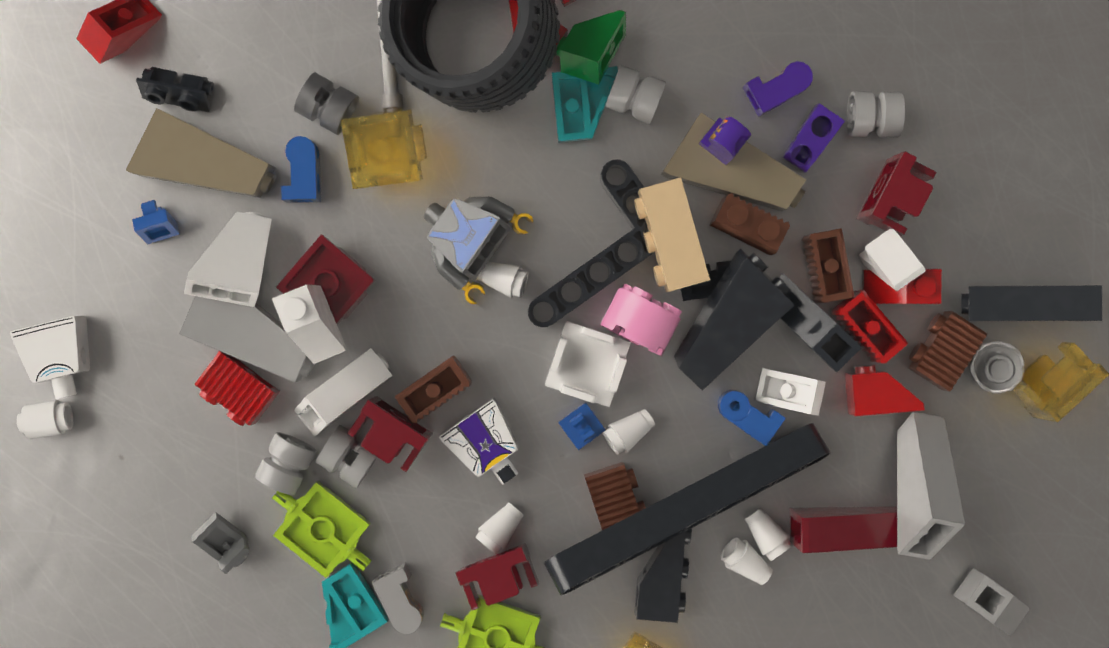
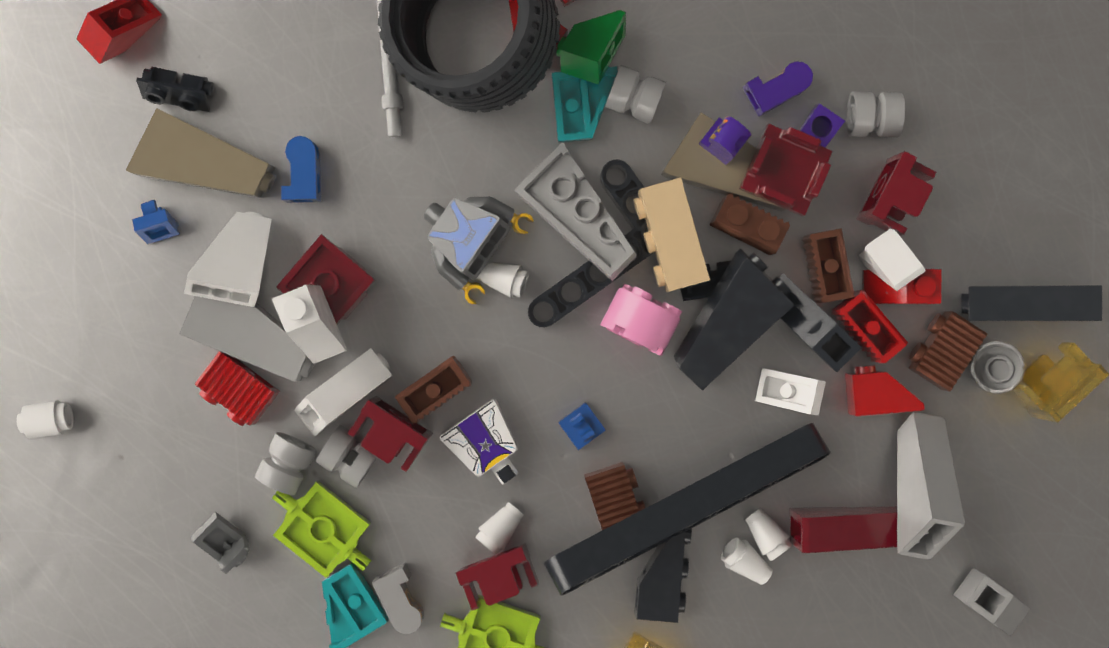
white torso [10,316,90,399] -> none
flat silver wheel [294,72,359,135] -> none
clear yellow panel [340,109,427,189] -> none
white panel [545,321,631,407] -> none
white cone [603,409,655,455] -> none
blue leg [718,390,786,446] -> none
none -> light grey wing [514,142,637,281]
none -> dark red panel [739,123,833,216]

